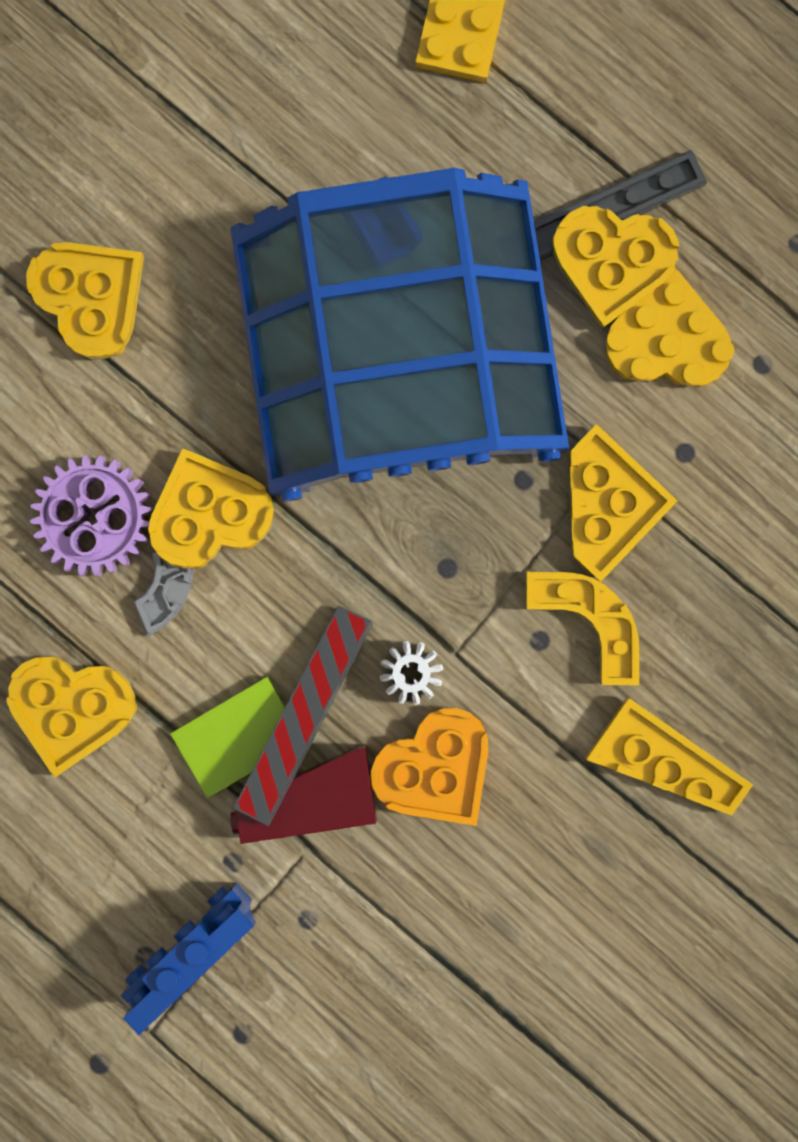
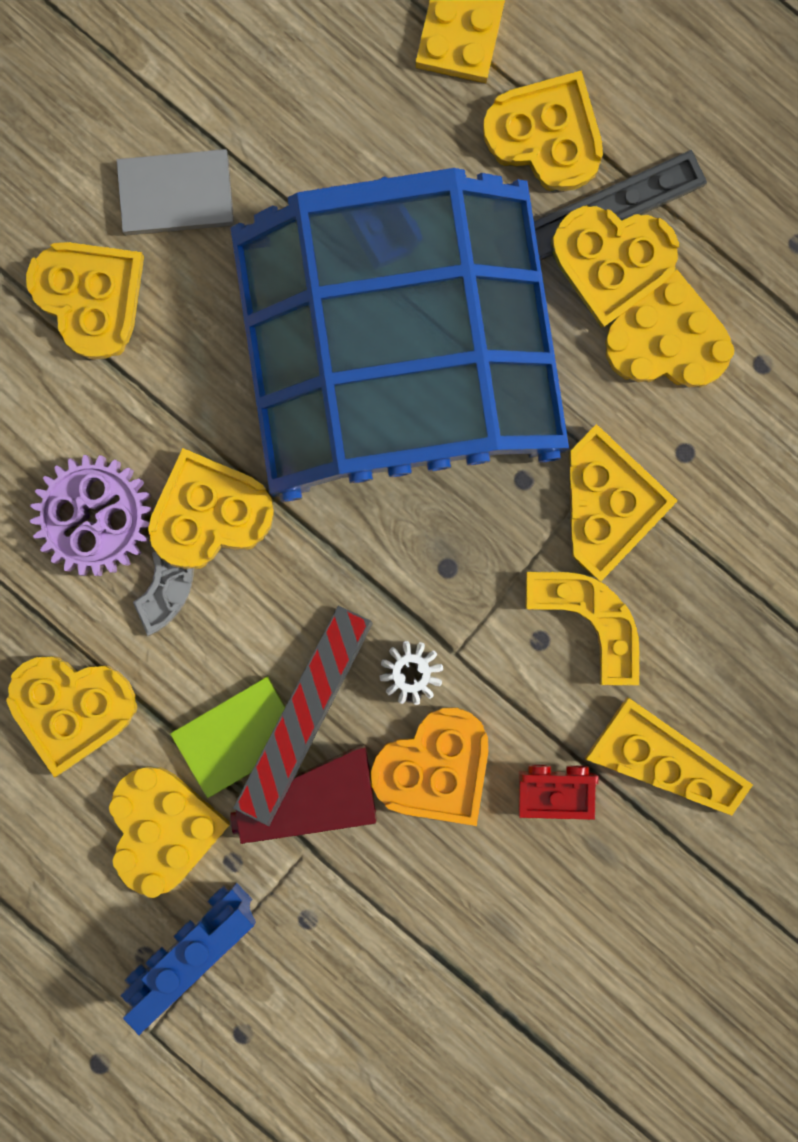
none -> yellow plate [109,766,231,898]
none -> light grey tile [116,149,234,236]
none -> yellow plate [483,70,603,191]
none -> red bracket [518,765,599,820]

